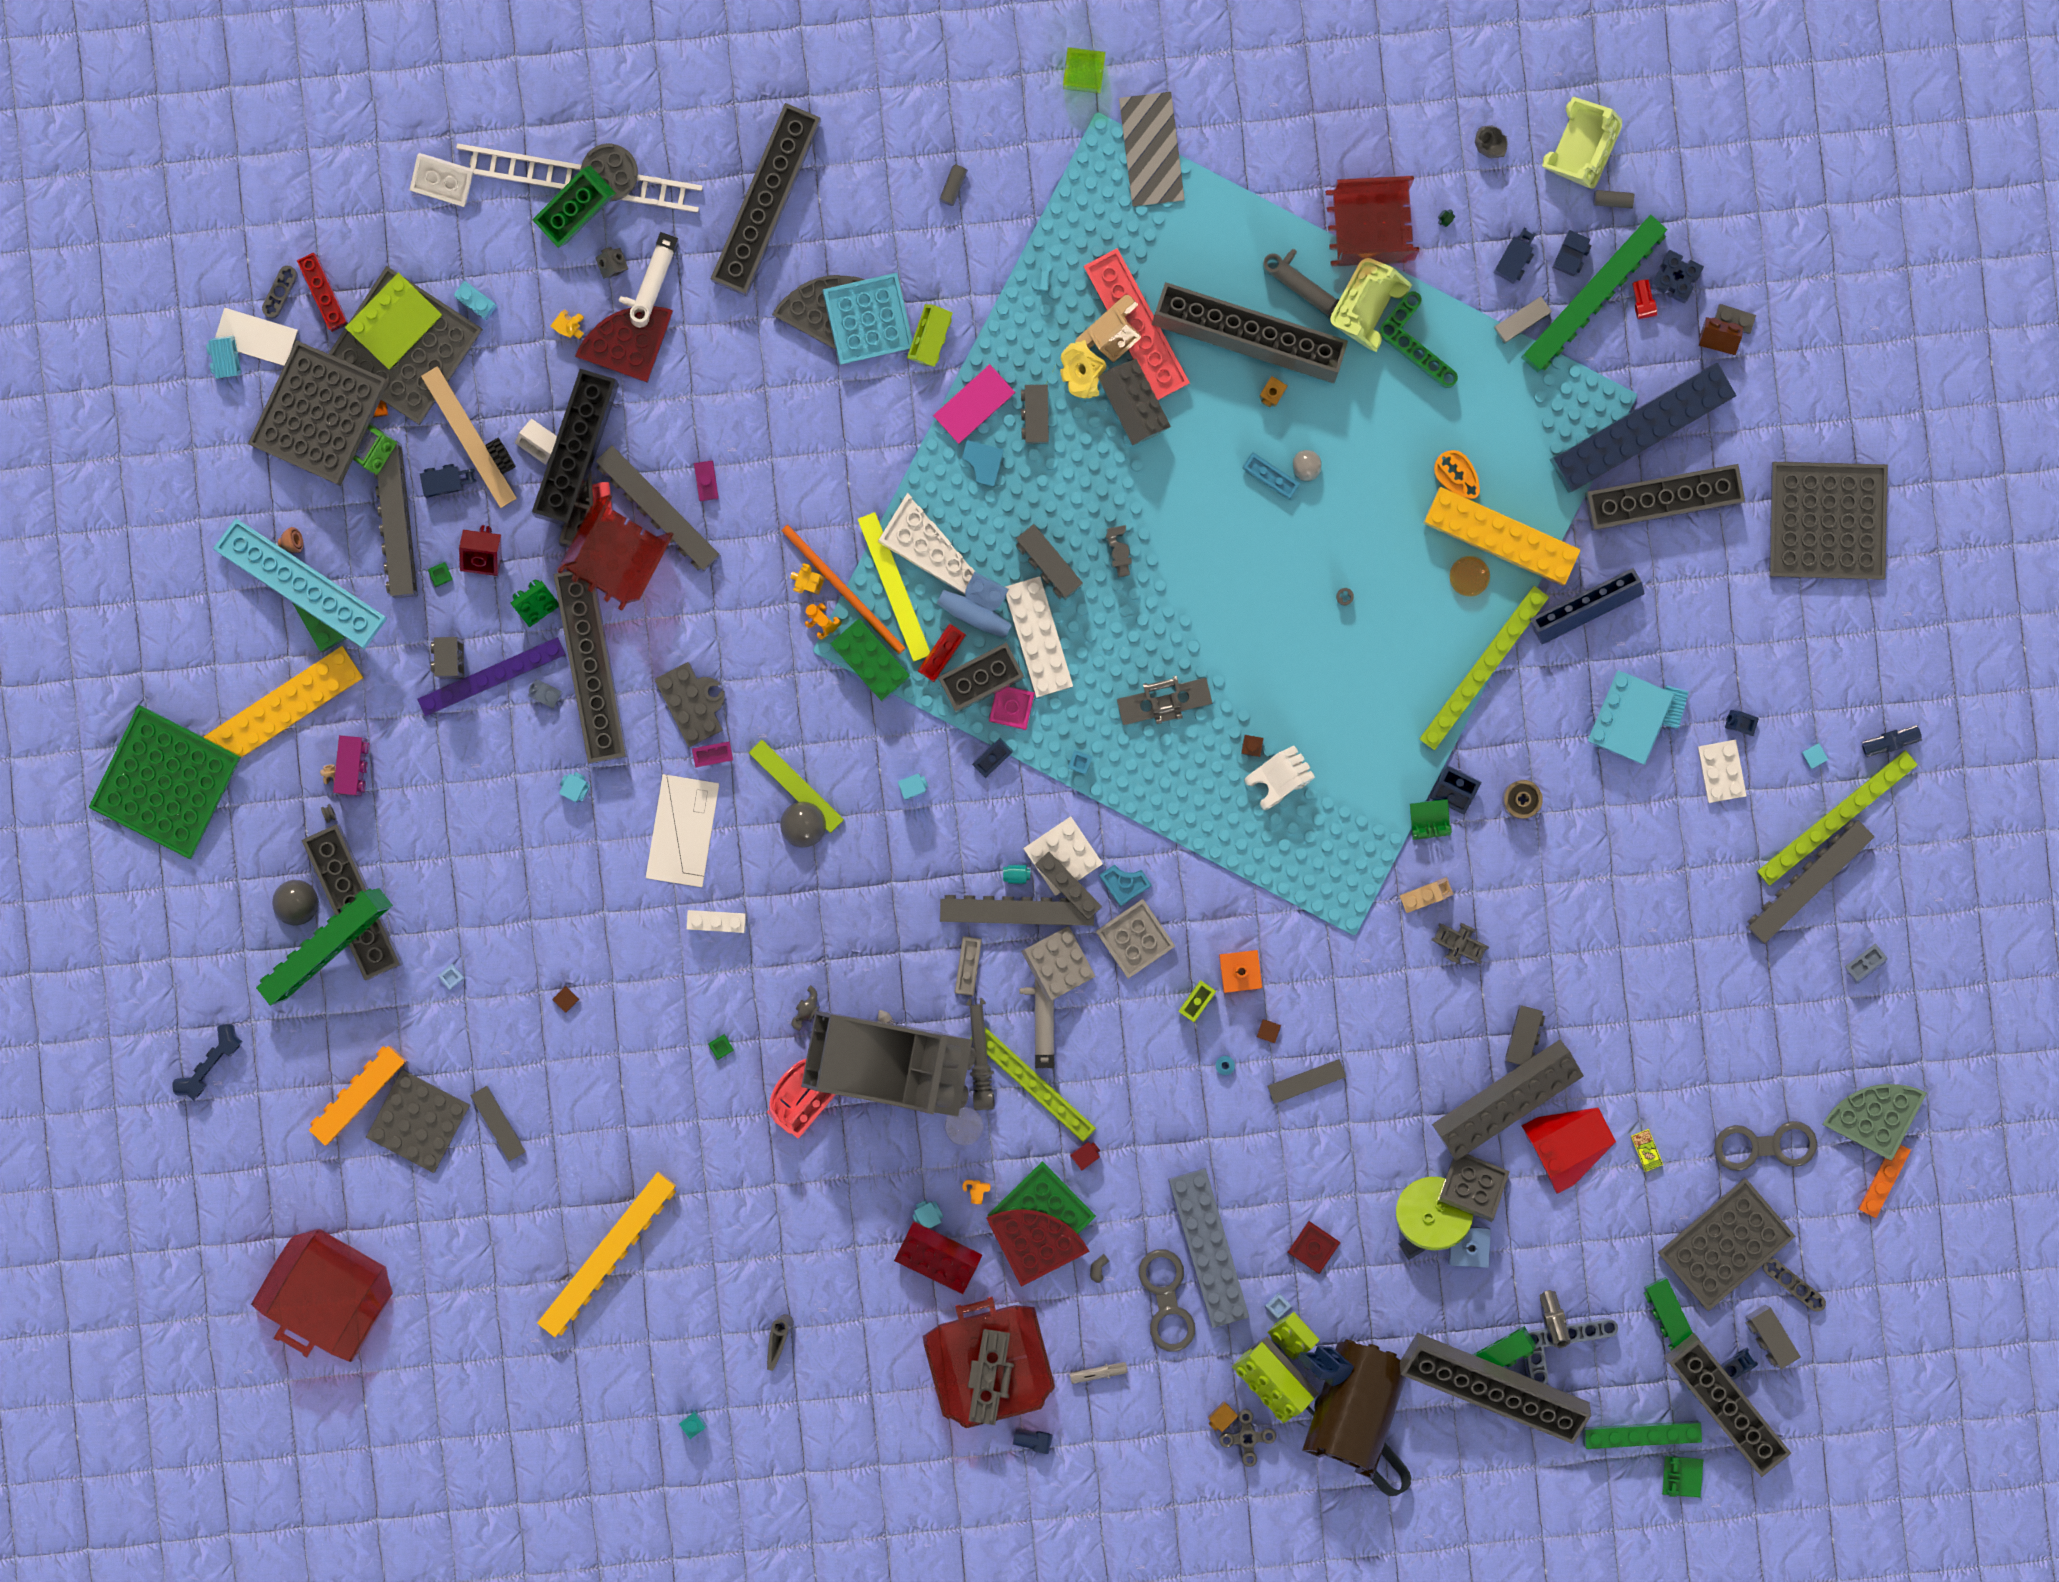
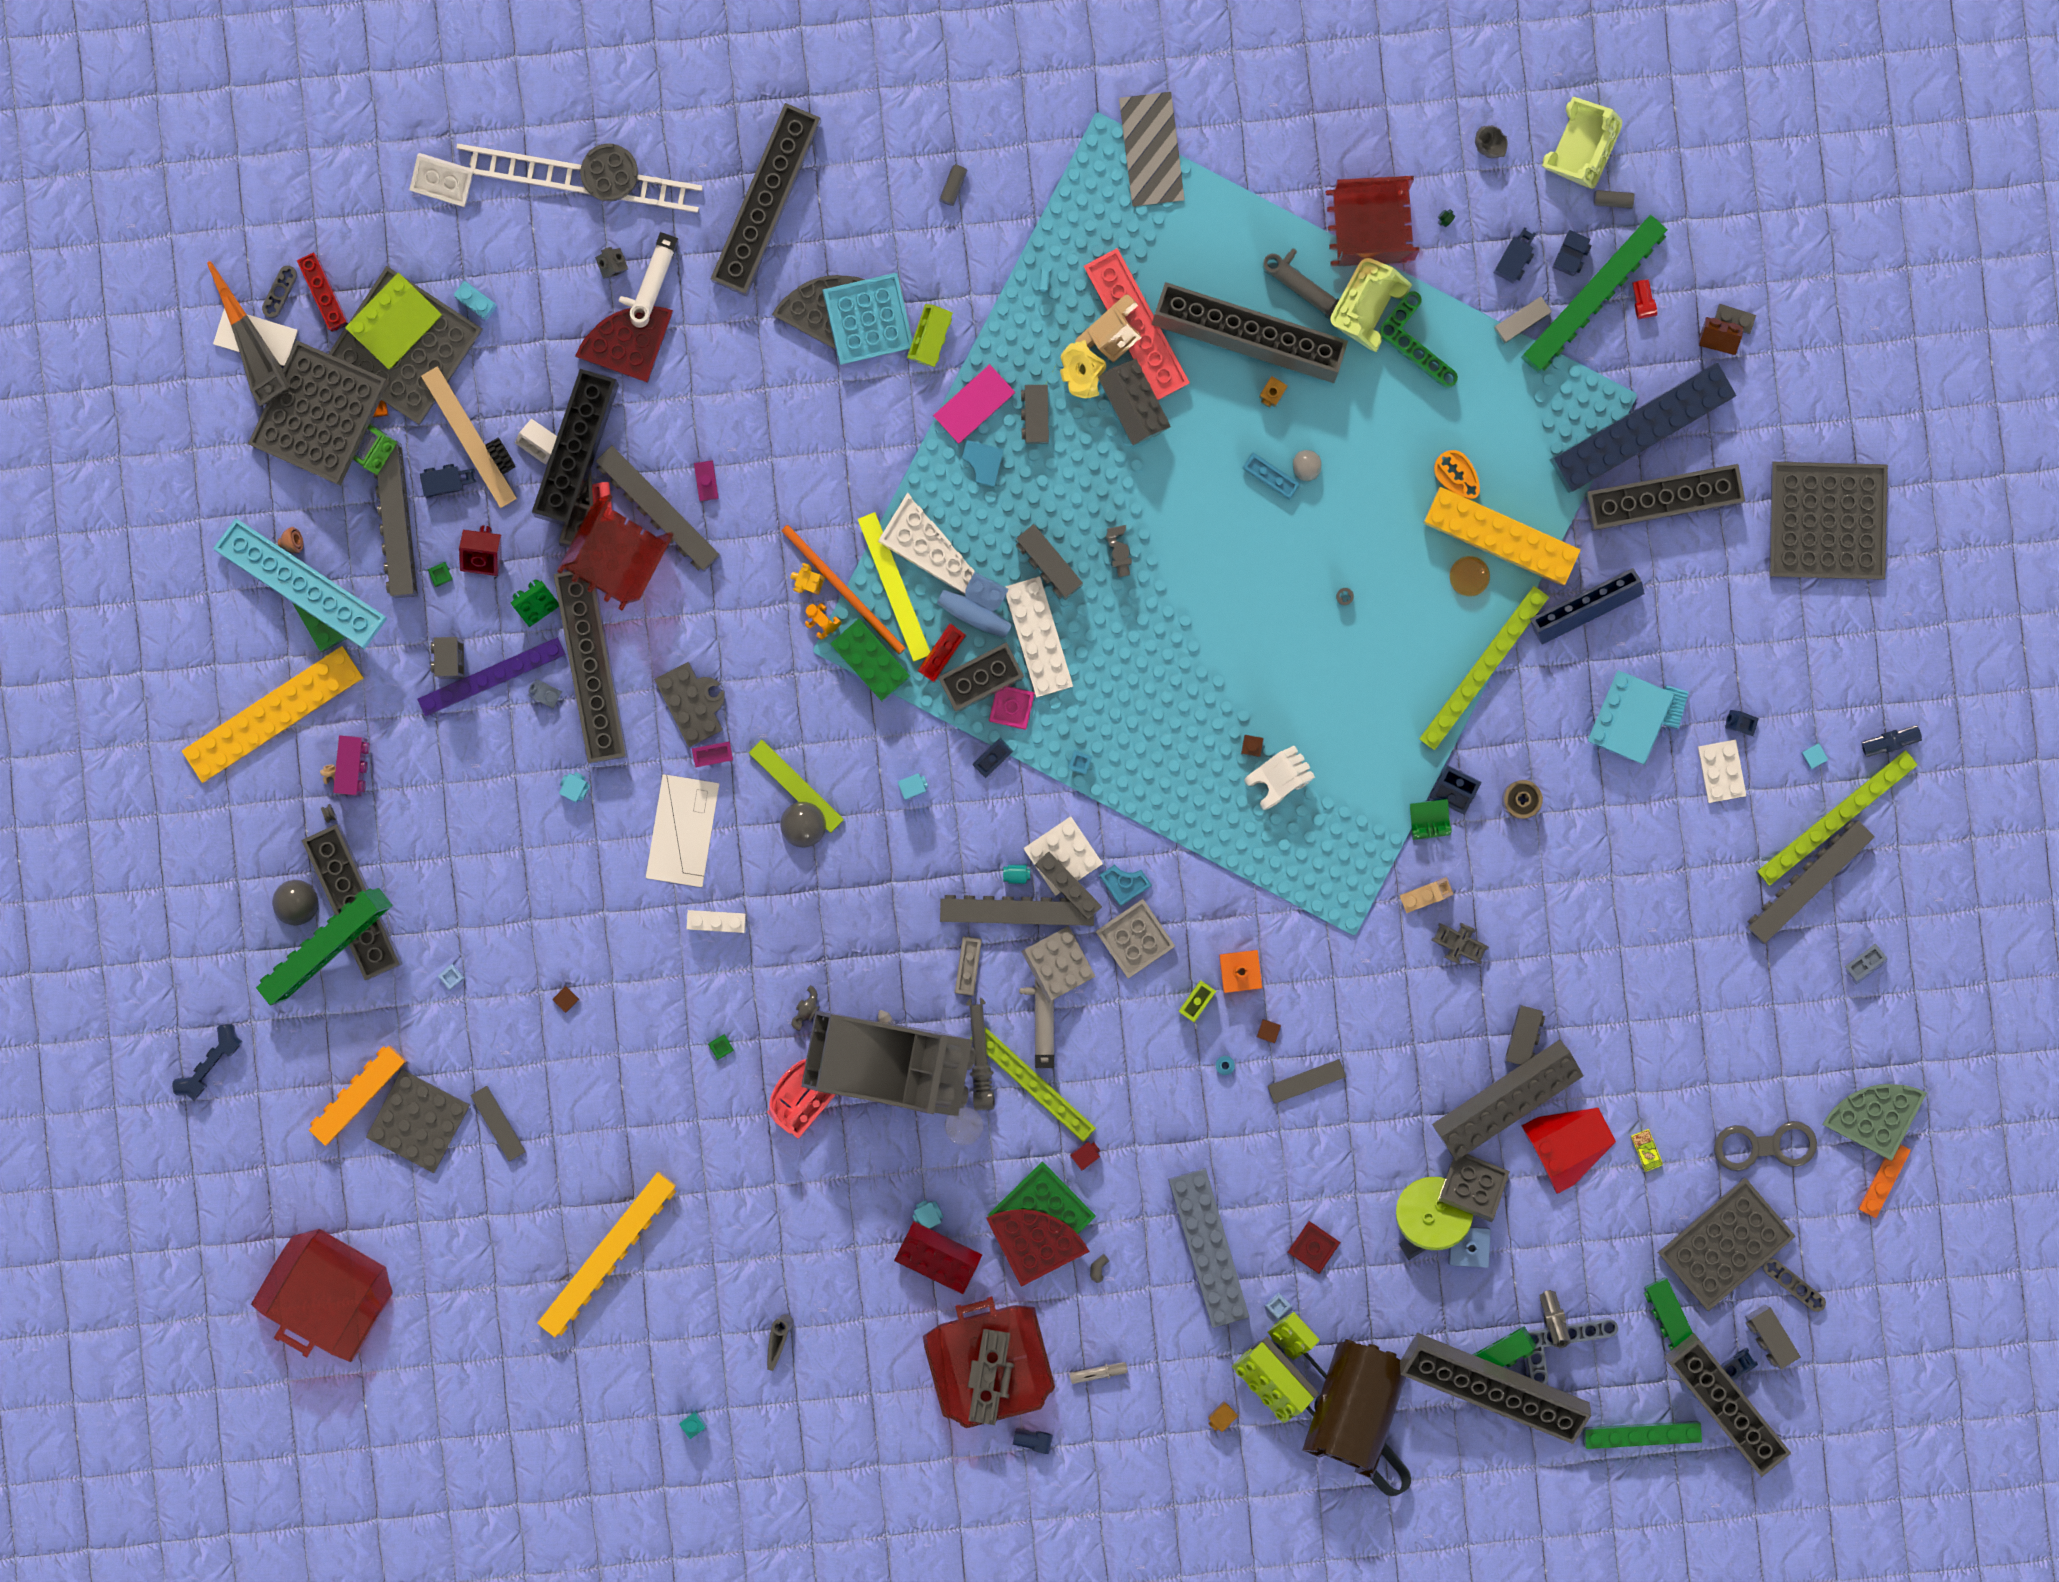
green tile [88,705,242,859] -> none
medium azure brick [206,335,241,378] -> none
green brick [532,165,616,248] -> none
yellow piece [550,309,584,340] -> none
light orange piece [962,1179,991,1204] -> none
clear neon green piece [1063,47,1106,94] -> none
dark grey piece [1117,676,1213,725] -> none
dark grey bar [1139,1249,1195,1352] -> none
dark grey gear [1219,1409,1276,1467] -> none
dark blue brick [1298,1346,1354,1386] -> none
dark blue brick [1650,250,1704,303] -> none
green hinge [1662,1456,1704,1498] -> none
none -> dark grey plate [207,261,290,406]

